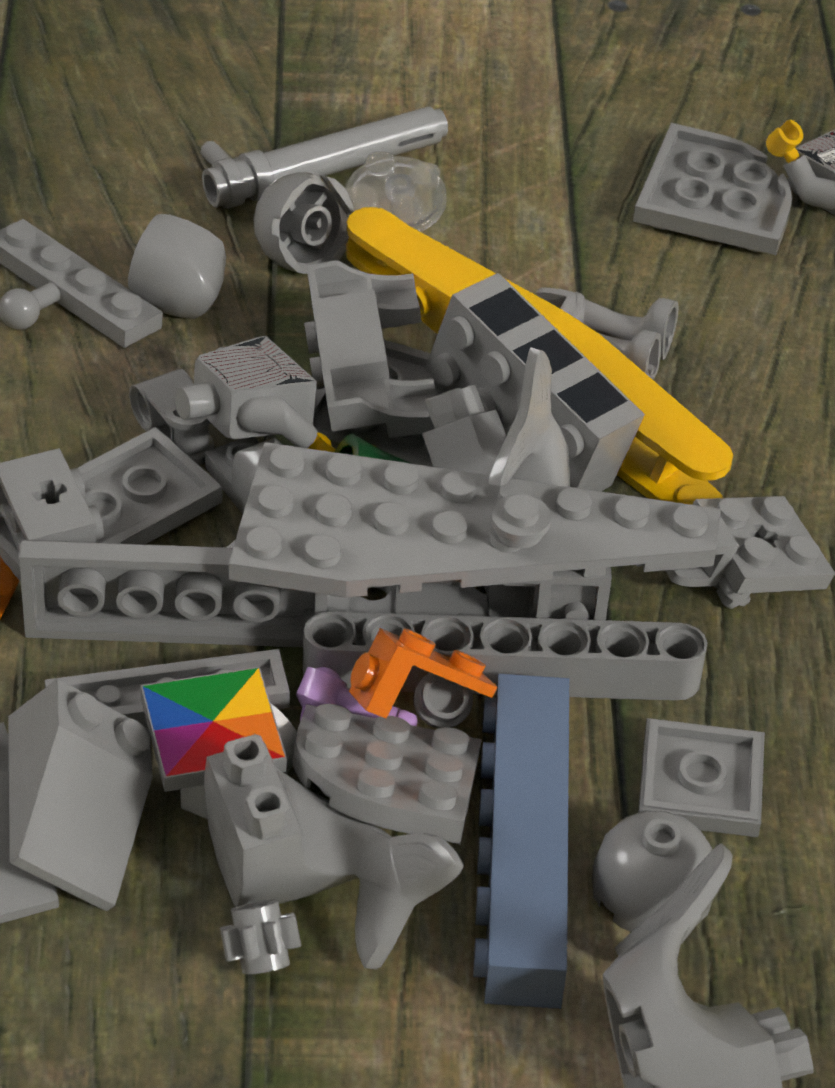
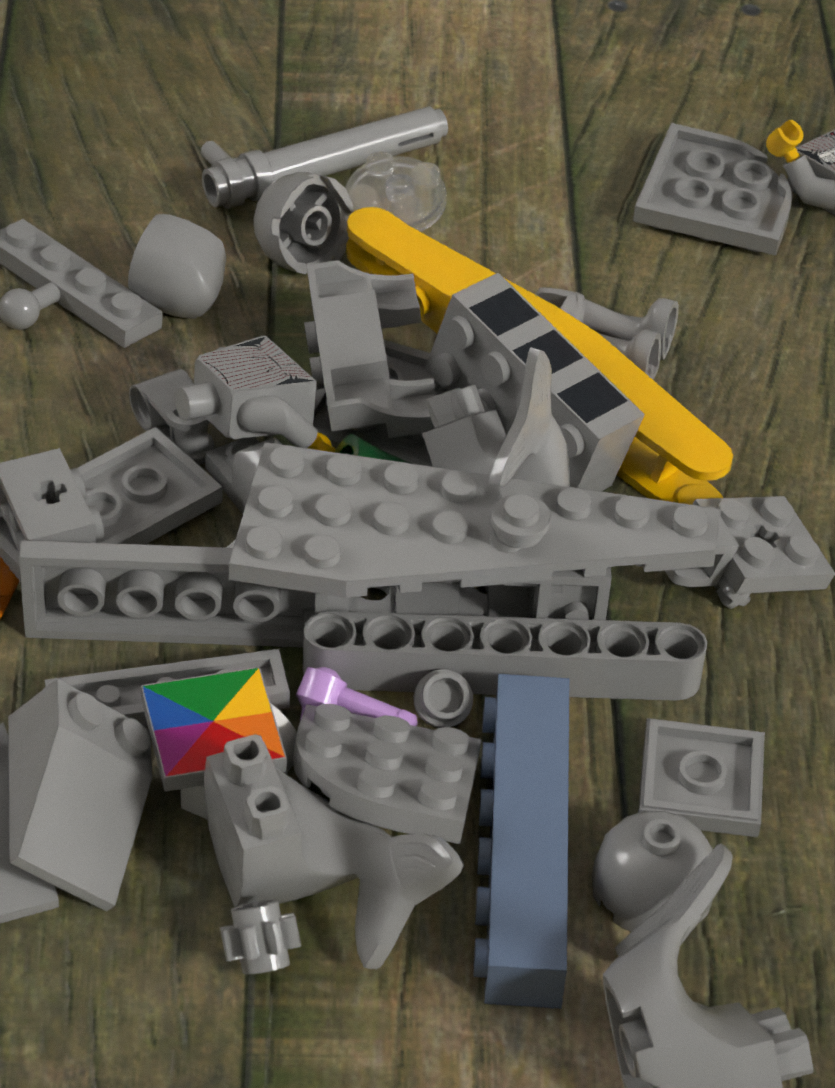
orange bracket [349,628,498,719] -> none

